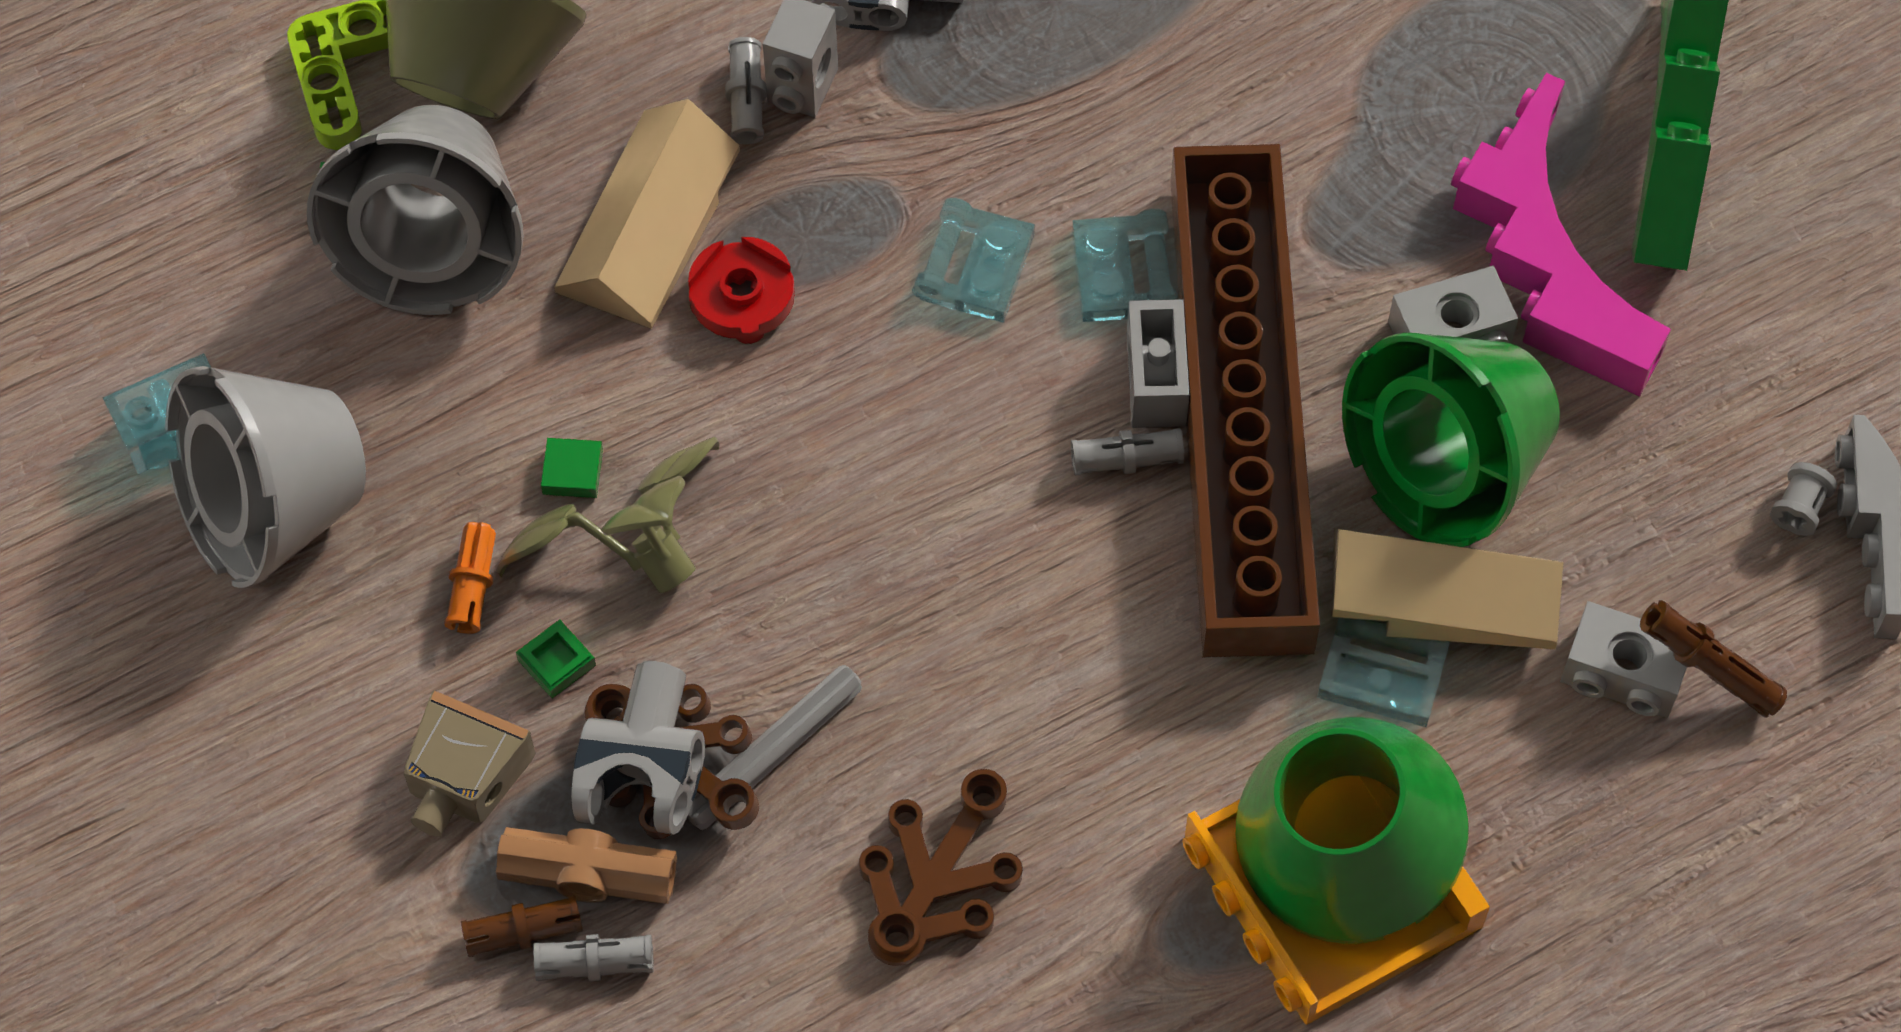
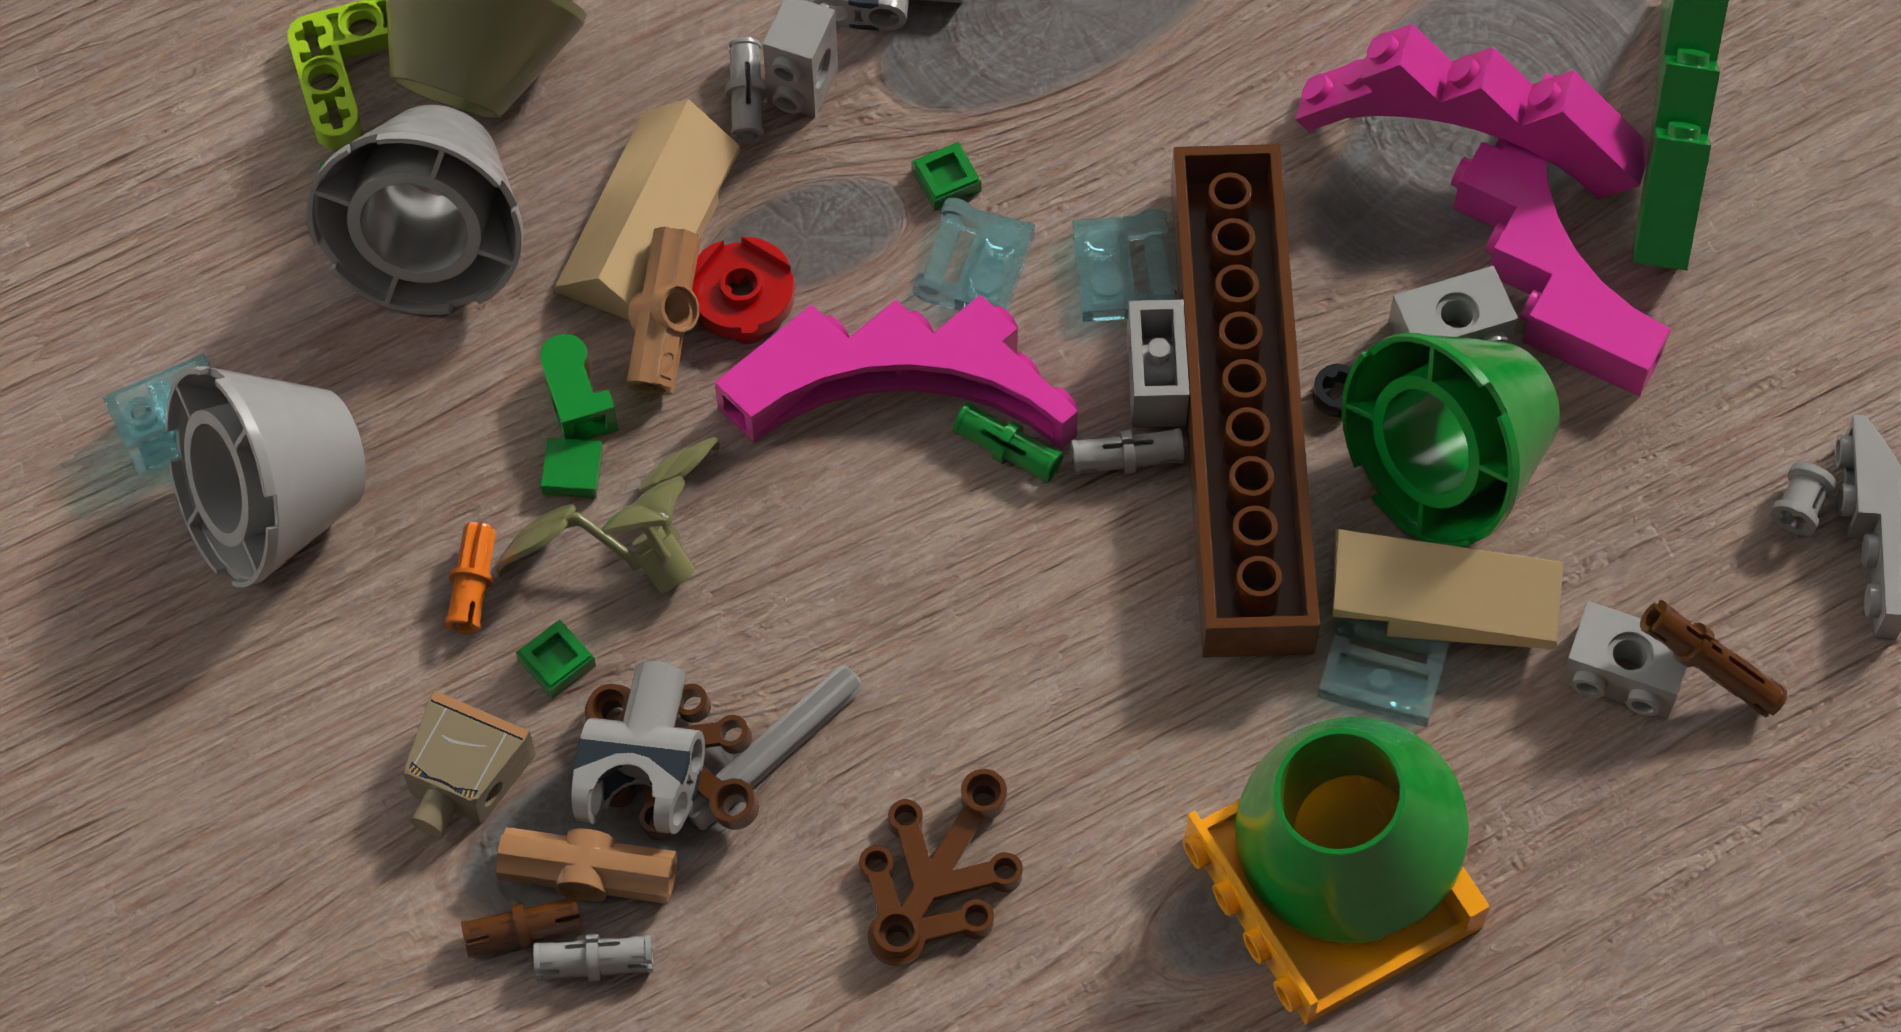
none -> green leg [540,334,619,440]
none -> medium nougat piece [626,226,700,396]
none -> dark pink arch [715,295,1078,450]
none -> green tile [911,142,982,211]
none -> green pin [952,402,1064,483]
none -> dark pink arch [1295,24,1649,199]
none -> black bush [1312,364,1351,417]

